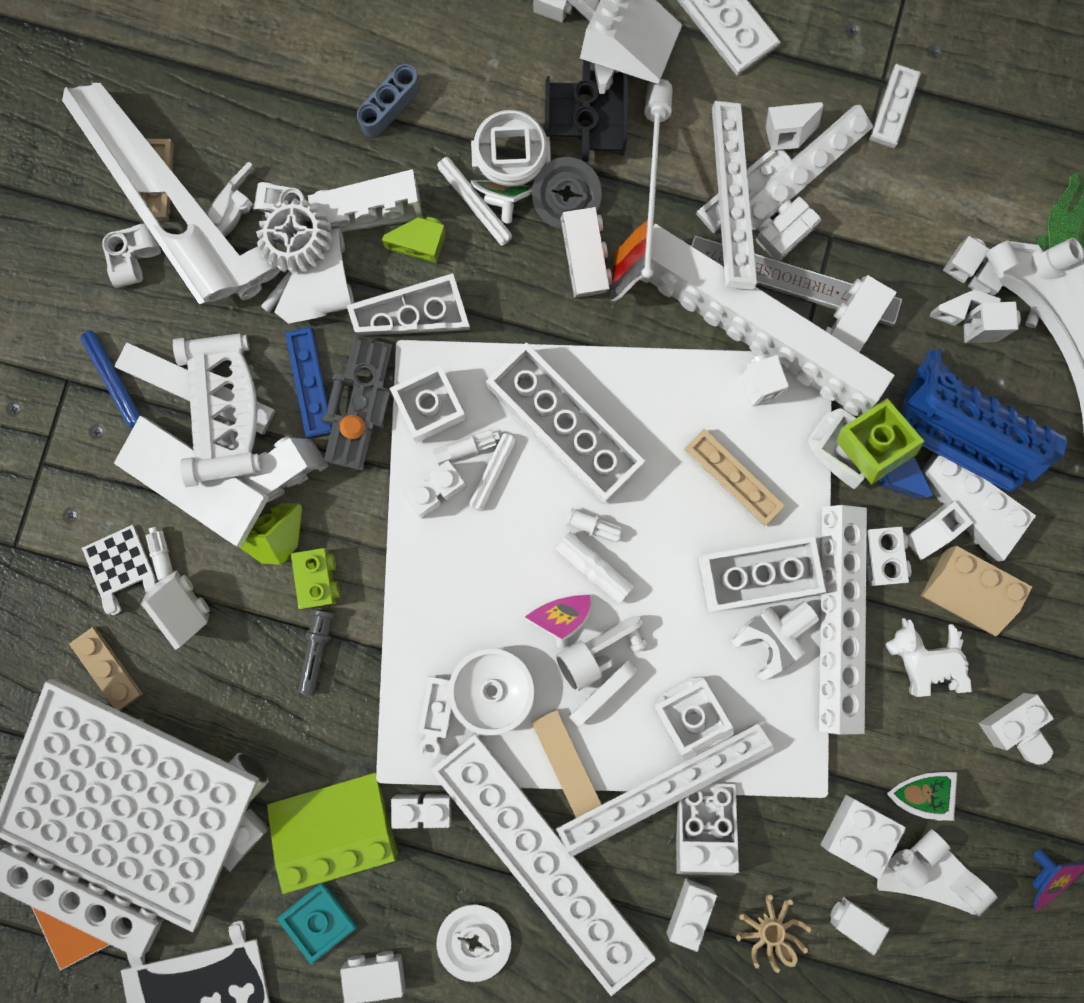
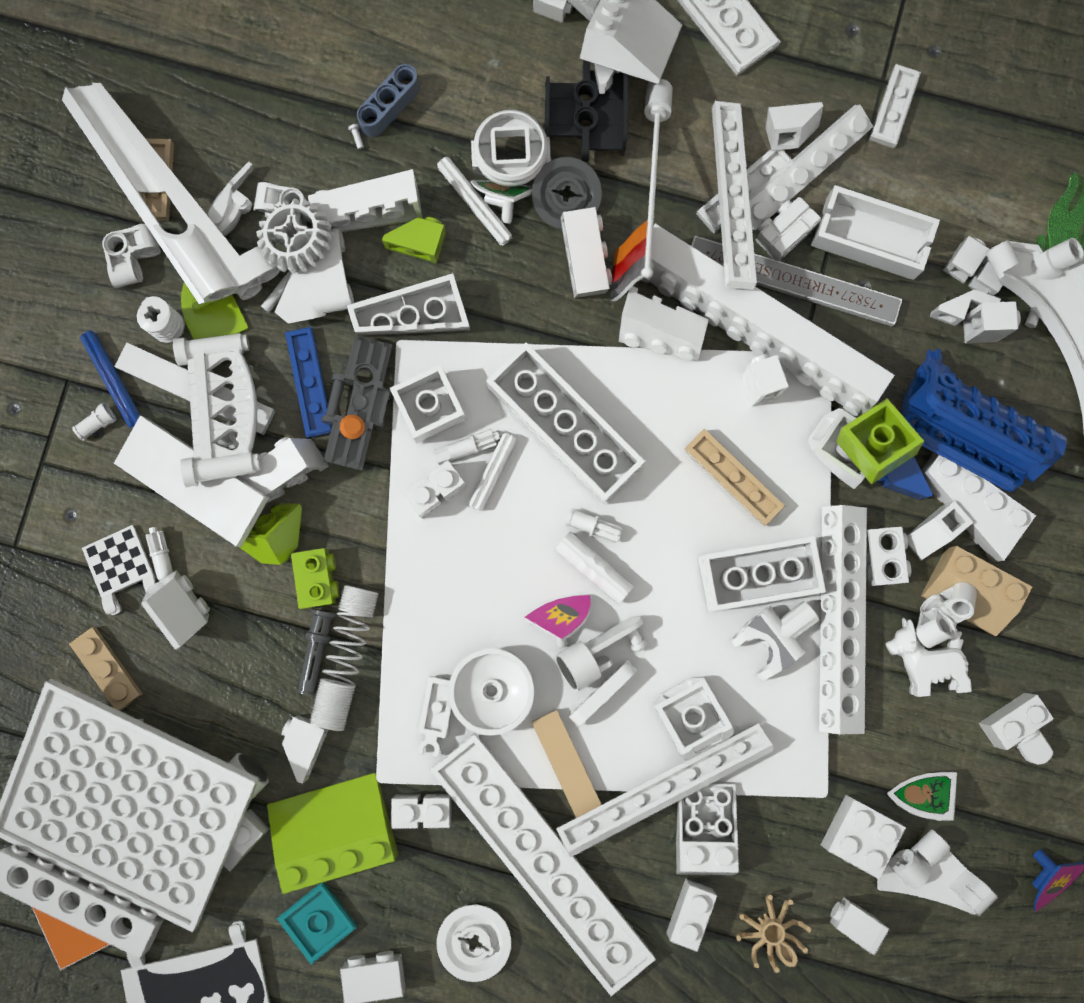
white brick [824,275,897,352] -> none
none -> white pin [72,403,117,441]
none -> white piece [137,296,185,343]
none -> lime shield [181,282,249,339]
none -> white slope [282,715,329,784]
none -> white piece [309,585,379,731]
none -> white piece [349,124,364,150]
none -> white wedge [618,286,709,361]
none -> white piece [811,185,940,280]
none -> white piece [916,582,977,648]

